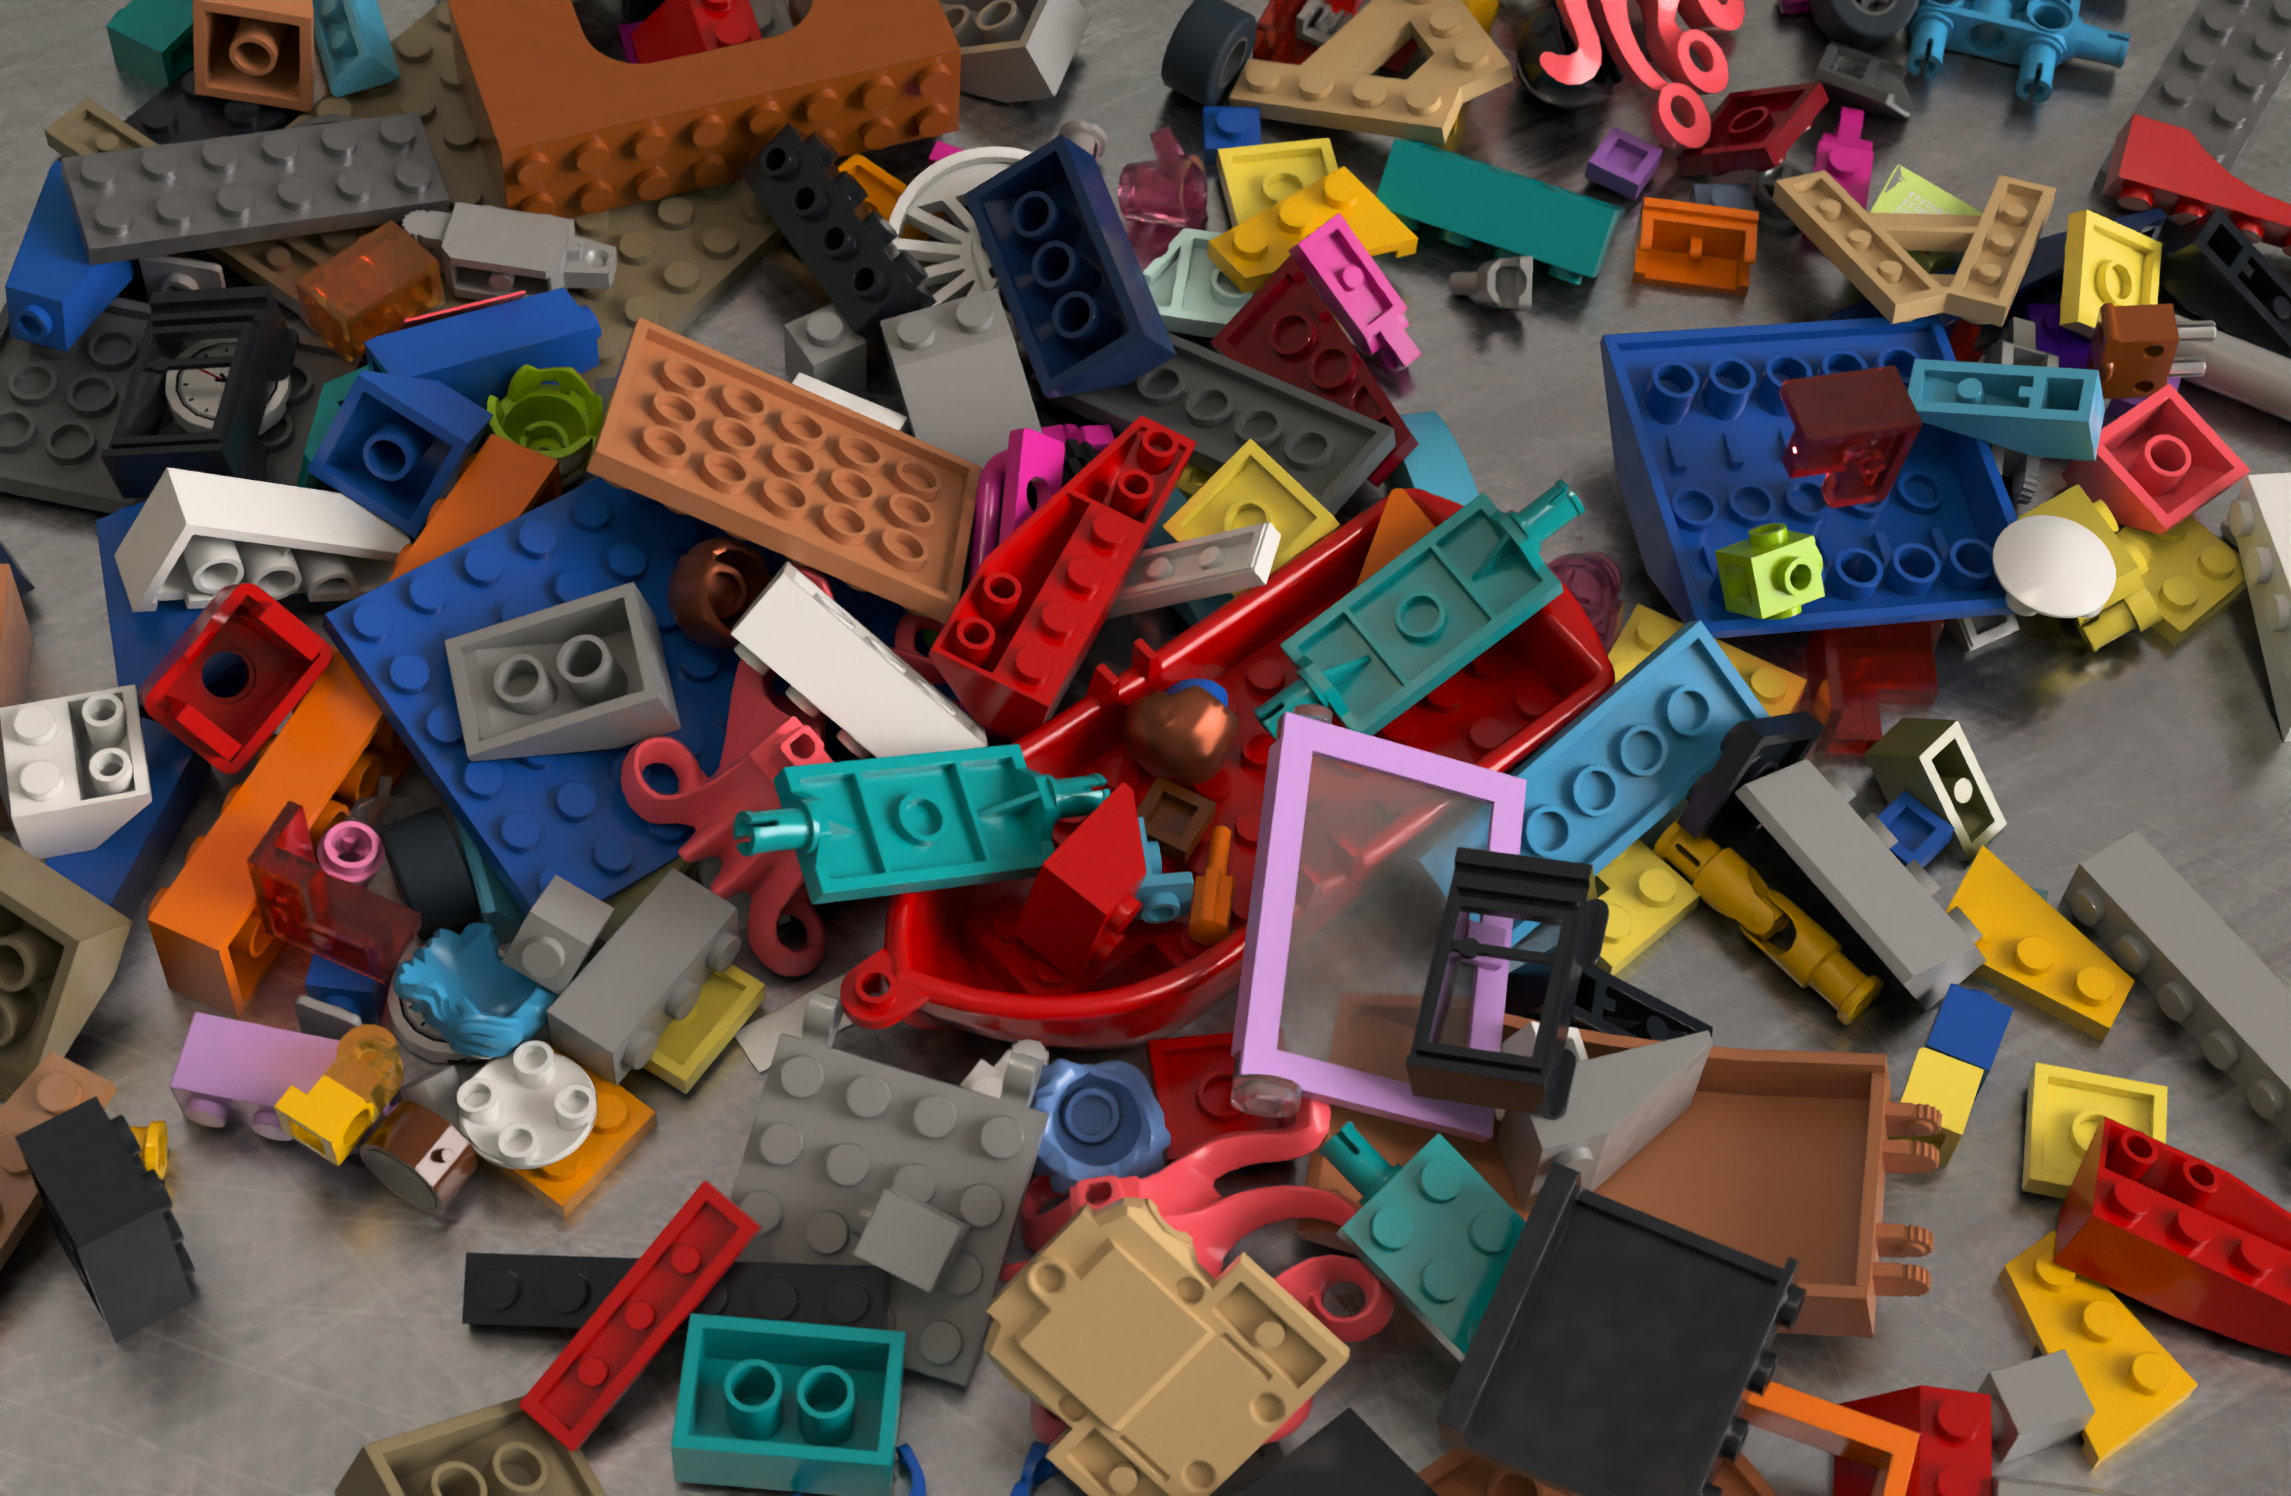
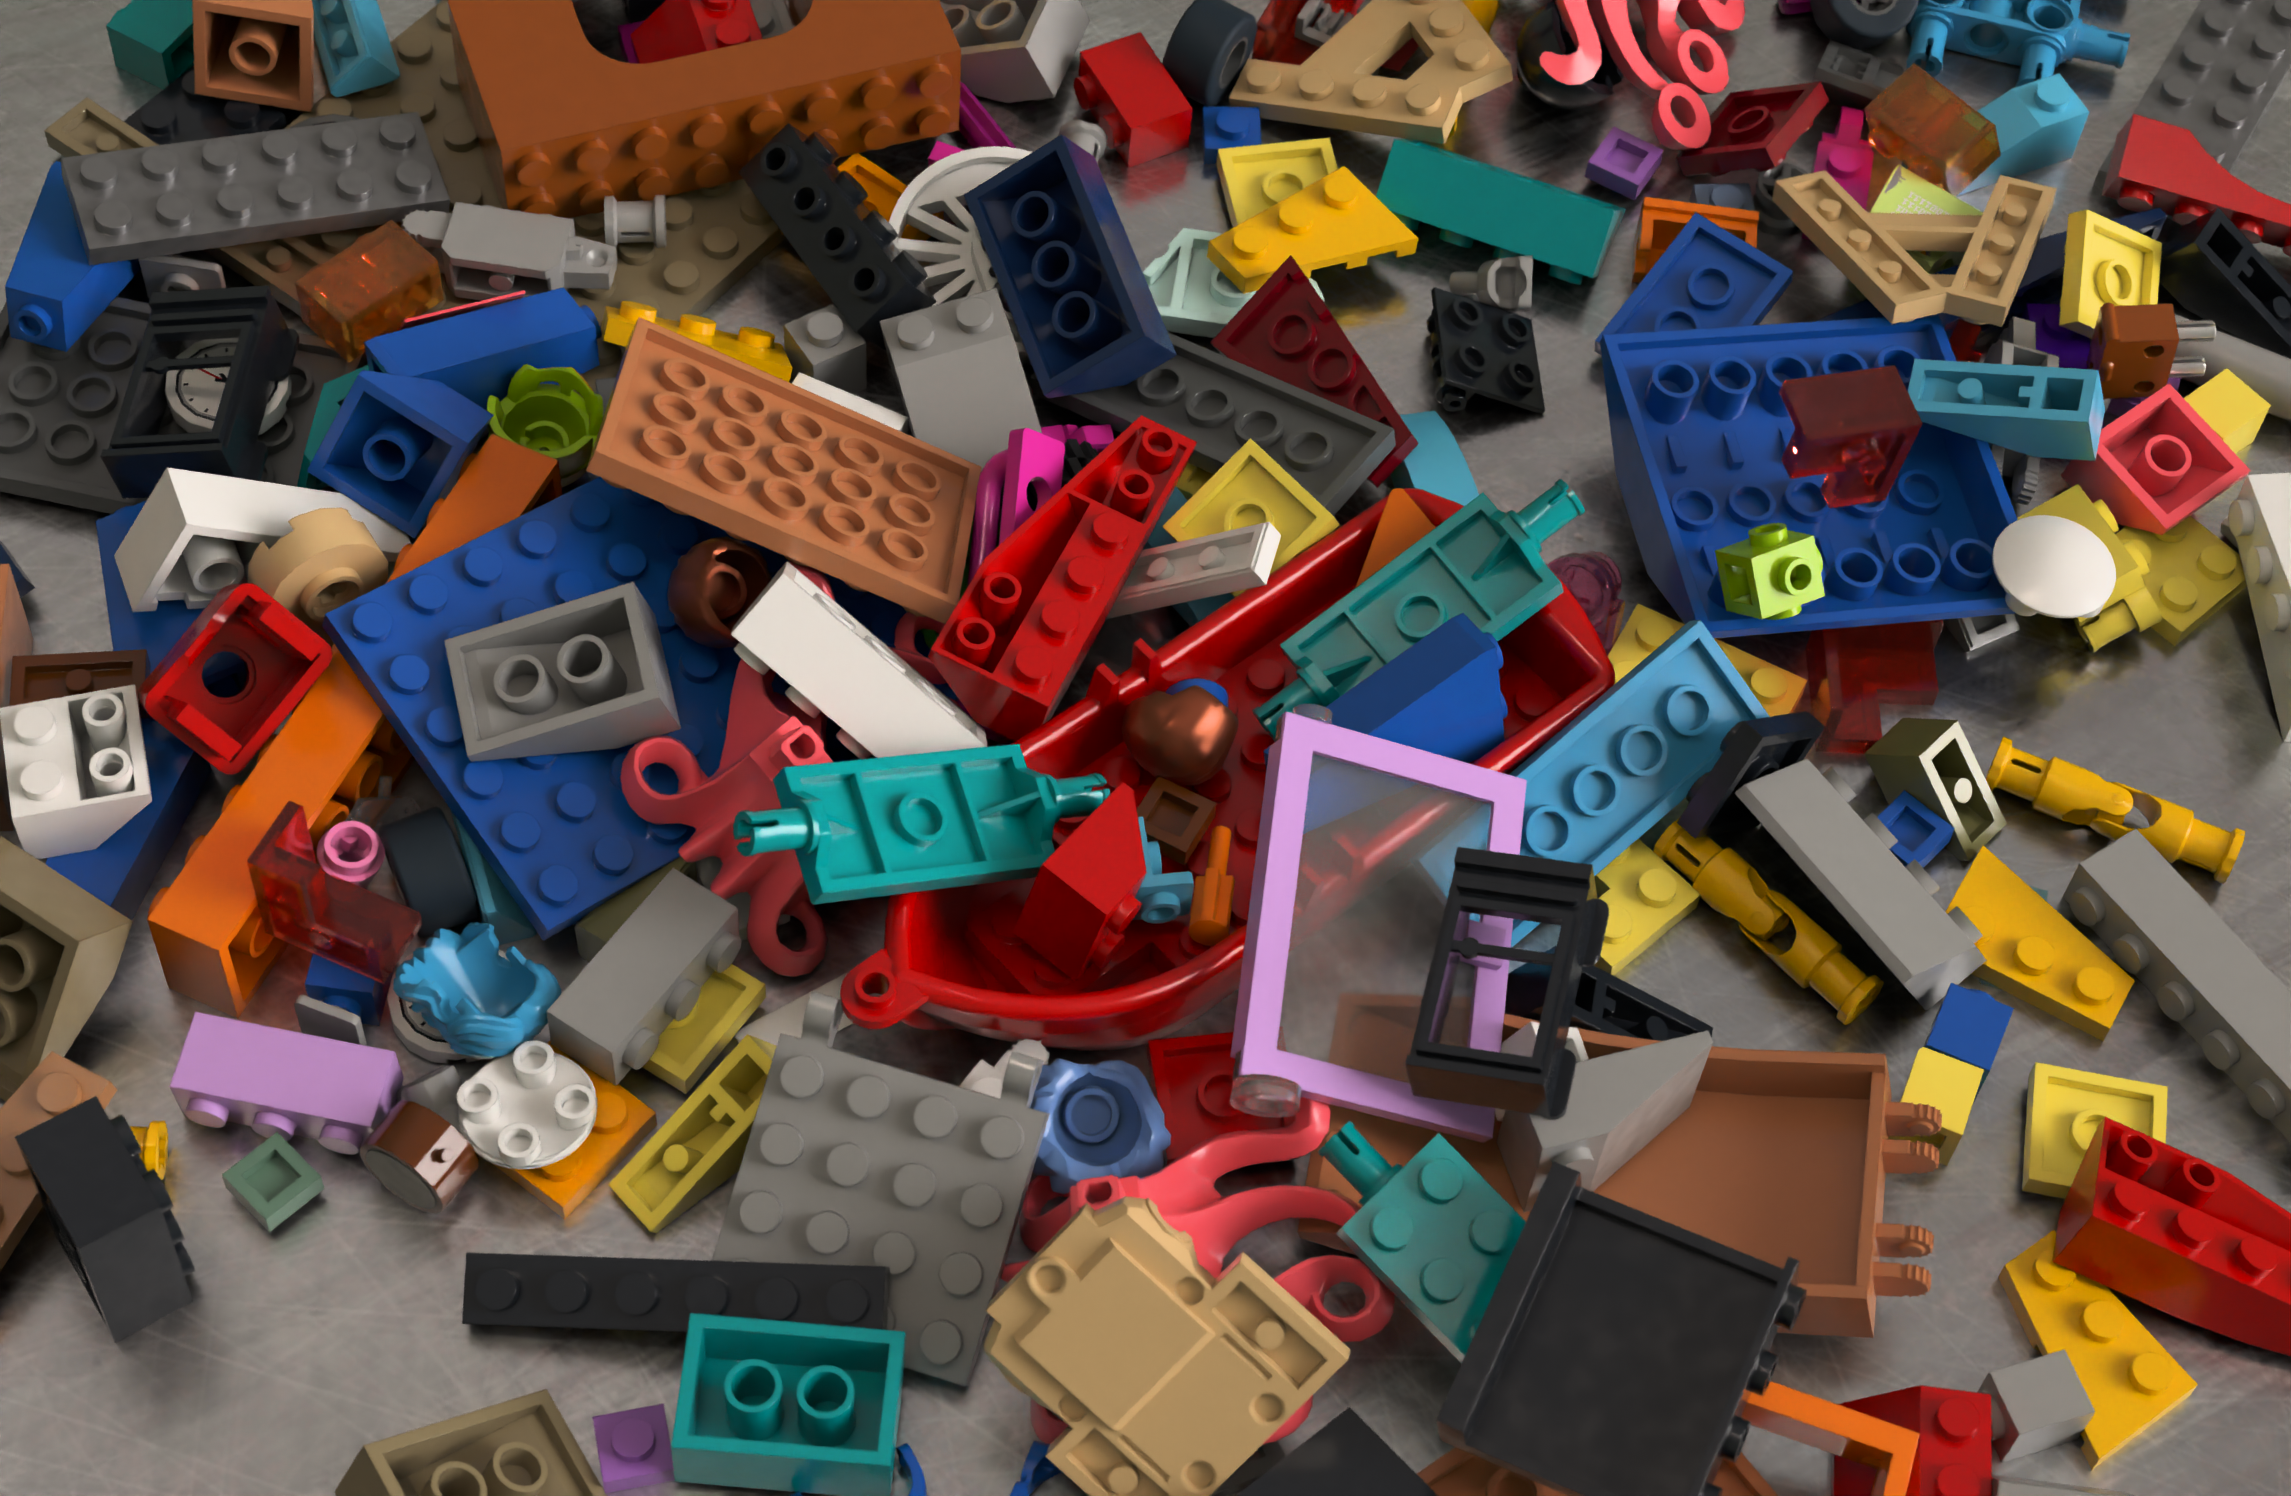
leg [274,1025,404,1167] -> none
light grey brick [502,875,615,995] -> none
red plate [518,1180,763,1452] -> none
light grey brick [852,1188,971,1293] -> none
clear pink piece [1118,126,1209,230] -> none
dark pink hinge [1288,213,1422,375] -> none
none -> reddish brown plate [9,649,151,718]
none -> sand green plate [222,1132,324,1232]
none -> tan piece [248,508,388,649]
none -> medium lavender plate [592,1403,675,1494]
none -> yellow wing [601,301,793,382]
none -> light grey bush [604,195,667,248]
none -> light yellow slope [608,1034,777,1234]
none -> magenta axle [959,82,1016,148]
none -> red brick [1074,32,1192,168]
none -> blue slope [1264,613,1508,835]
none -> black hinge [1426,287,1545,414]
none -> blue plate [1595,213,1793,355]
none -> clear orange brick [1865,63,2001,197]
none -> medium azure slope [1901,73,2089,197]
none -> yellow piece [1986,736,2246,884]
none -> light yellow panel [2184,368,2271,454]

